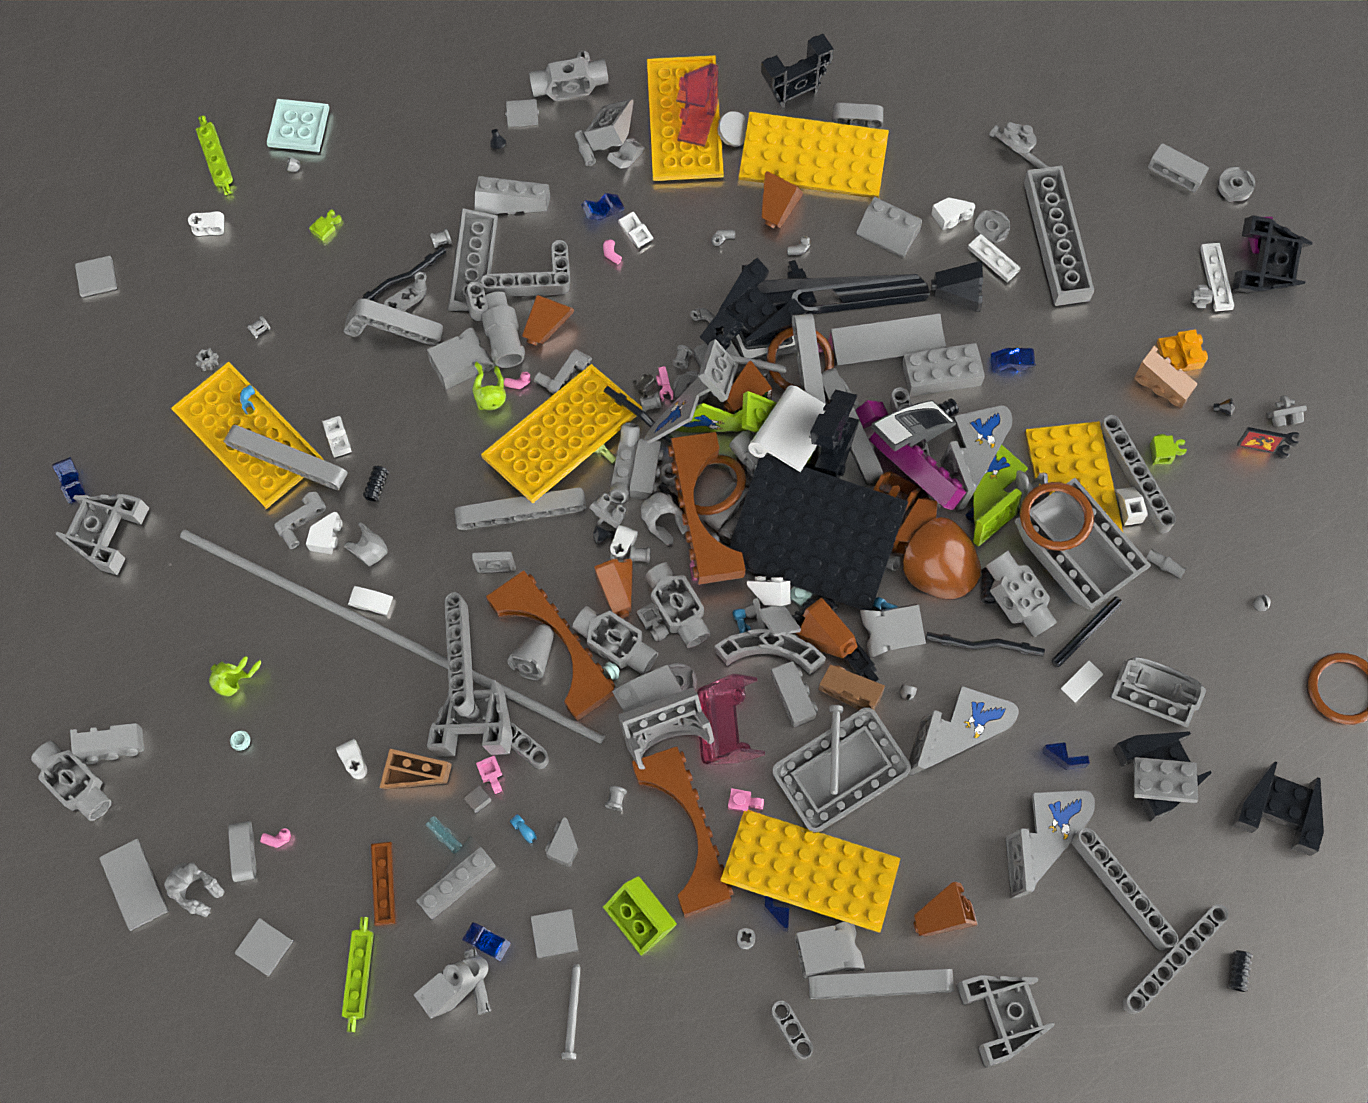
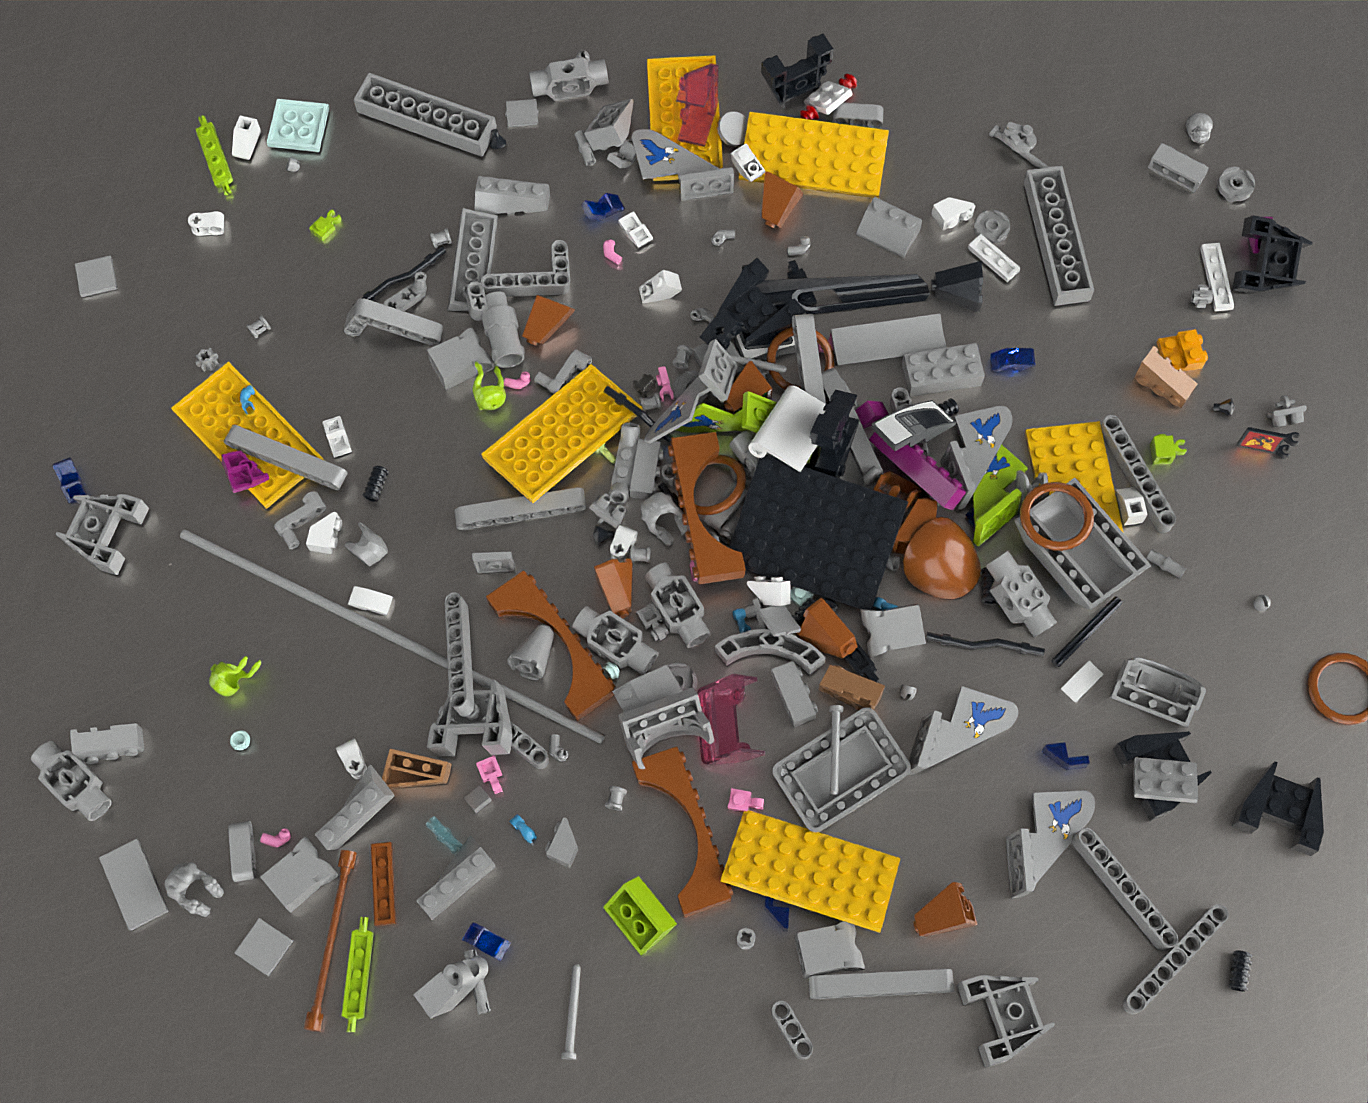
light grey tile [531,909,578,959] -> none
none -> magenta slope [222,450,269,493]
none -> white slope [232,116,261,160]
none -> light grey piece [260,837,338,913]
none -> dark orange hose [304,850,357,1032]
none -> light grey wedge [315,765,395,850]
none -> light grey brick [354,73,497,157]
none -> light grey arm [549,734,569,762]
none -> light grey piece [632,129,734,201]
none -> white slope [639,270,682,303]
none -> white slope [731,144,766,182]
none -> white plate [800,73,857,120]
none -> light grey arm [863,466,881,490]
none -> light grey hair [1185,113,1213,144]

